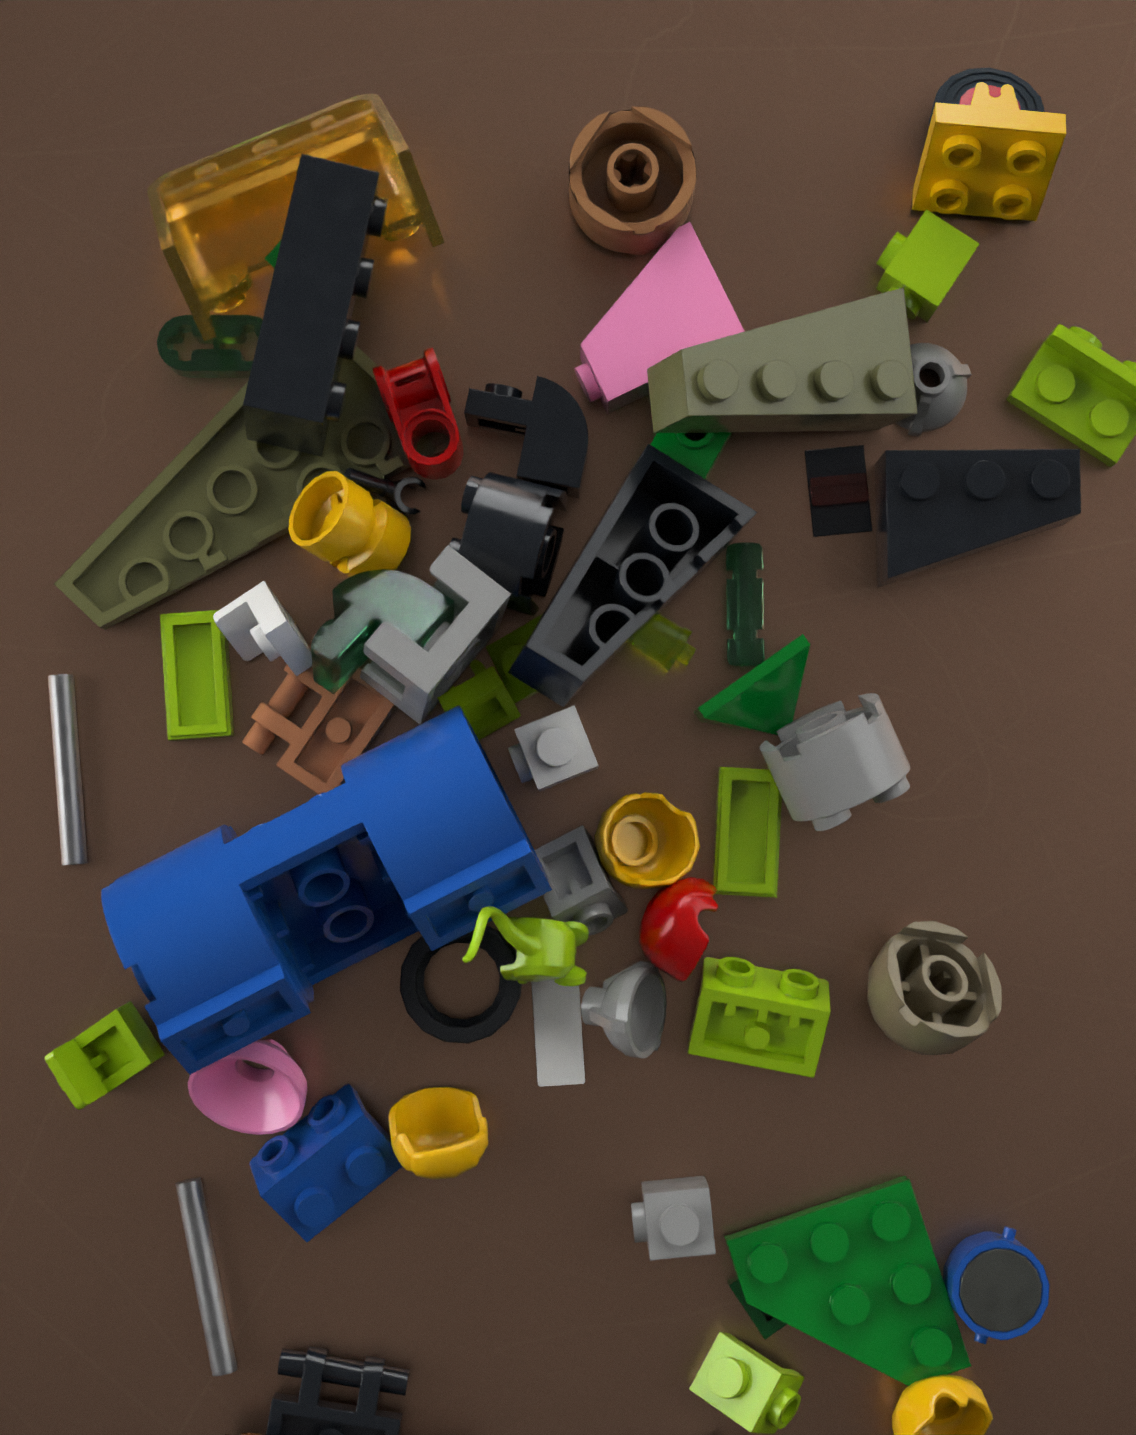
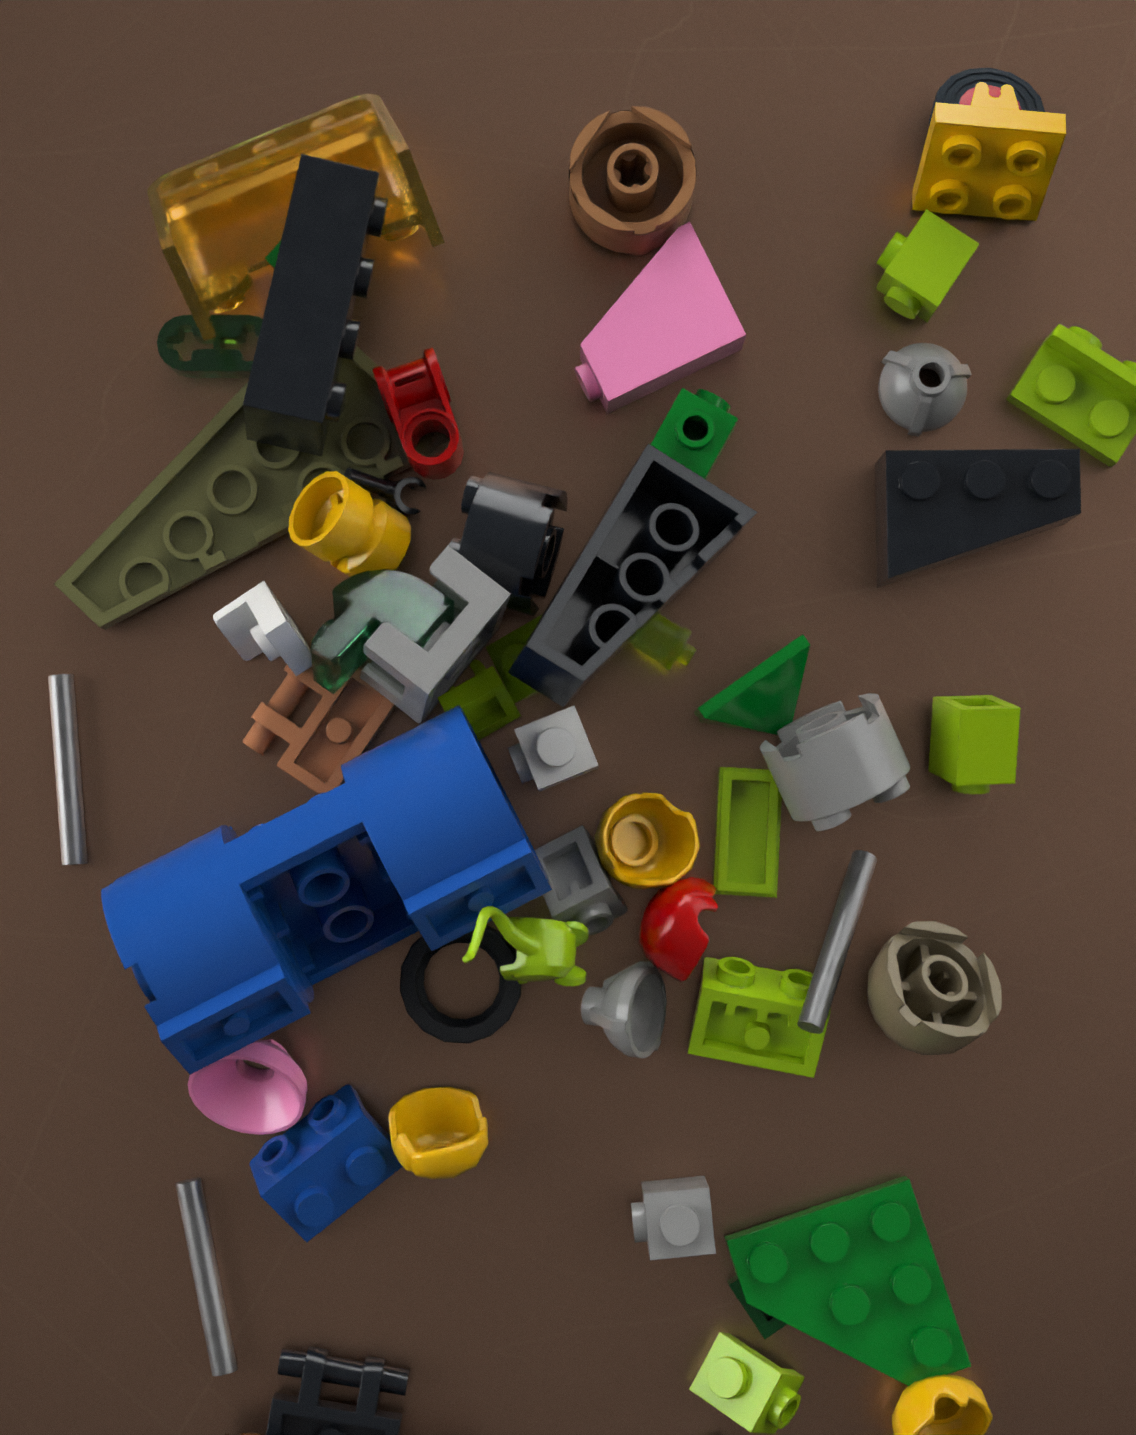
lime bracket [45,1001,165,1110] -> none
lime tile [160,610,235,741] -> none
black brick [464,376,588,499] -> none
white sticker [531,980,585,1087] -> none
olive wedge [647,287,918,433] -> none
clear green axle [726,542,765,667] -> none
black piece [804,445,873,537] -> none
piece [943,1226,1050,1344] -> none
none -> flat silver bar [797,850,877,1034]
none -> lime brick [928,695,1021,794]

